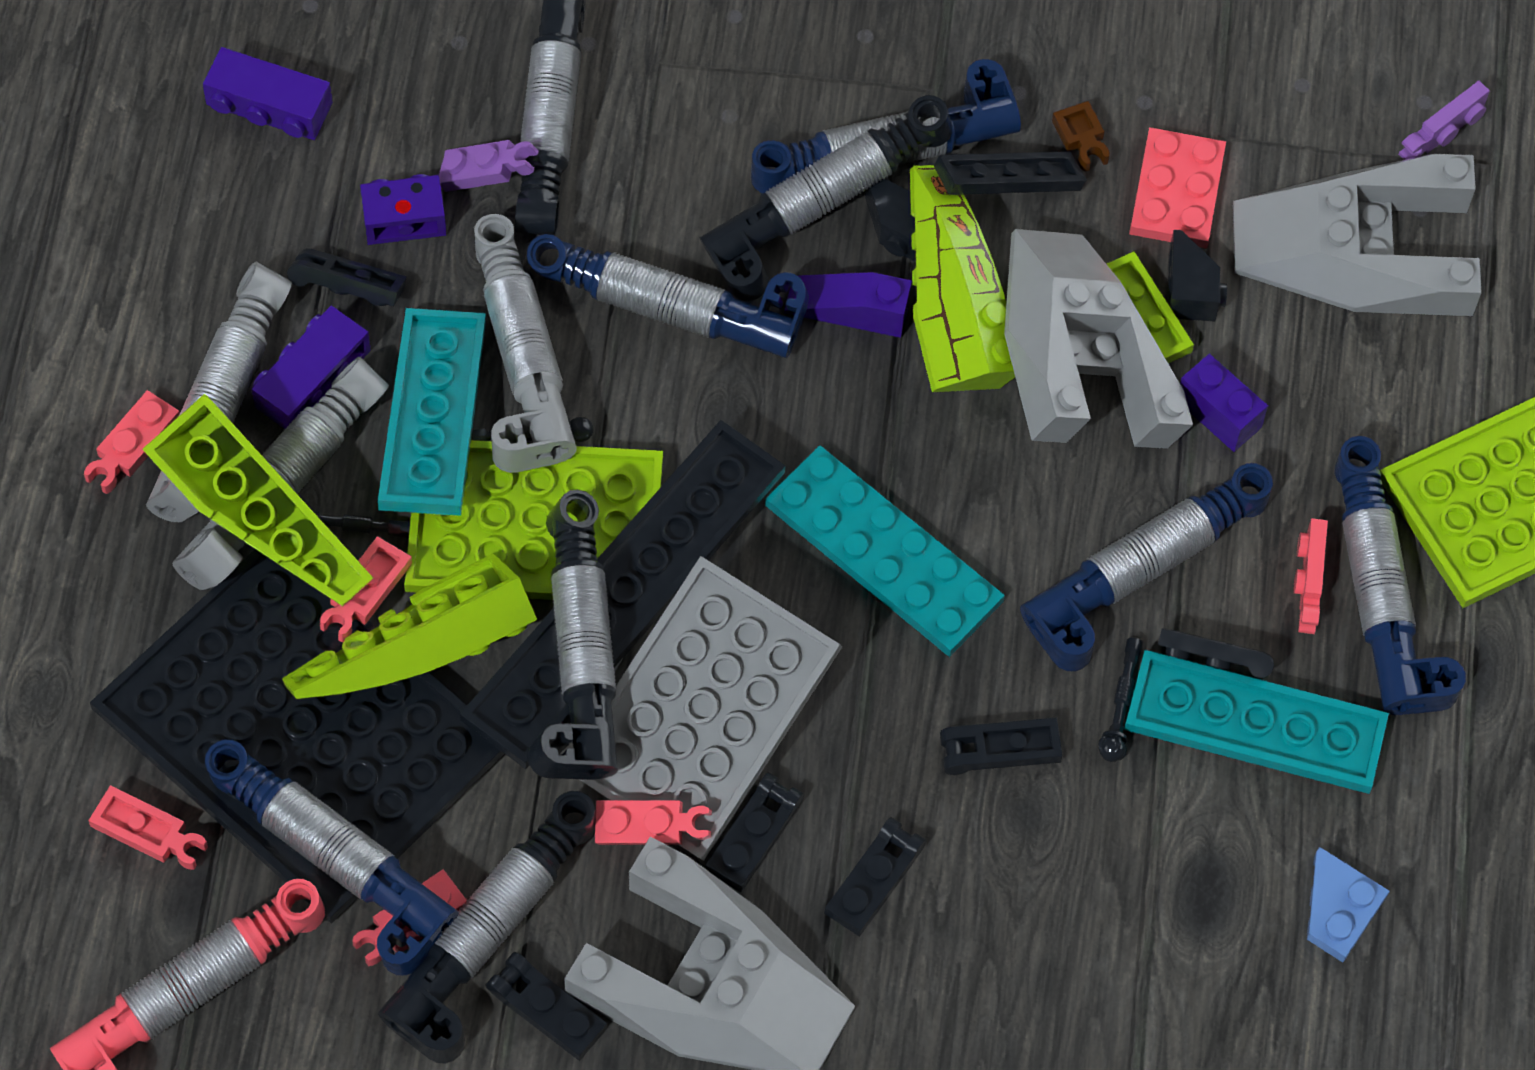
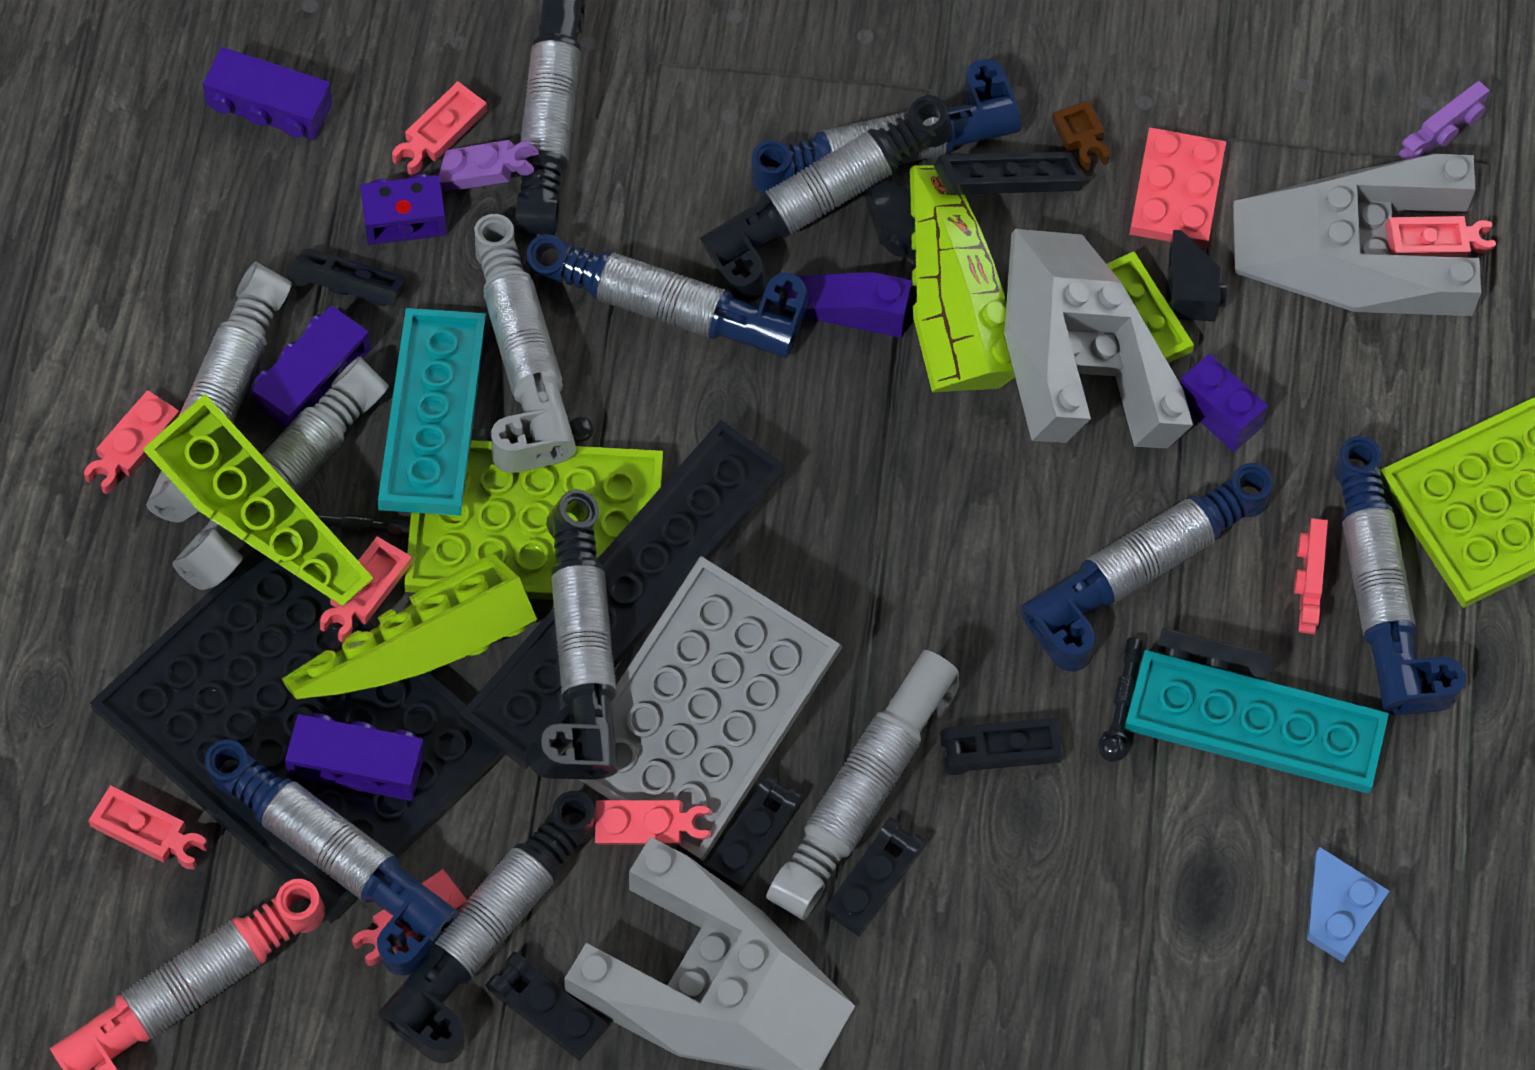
teal plate [765,445,1005,657] -> none
none -> dark purple brick [285,713,424,801]
none -> coral plate [392,81,488,176]
none -> piece [766,650,959,920]
none -> coral plate [1385,216,1496,258]

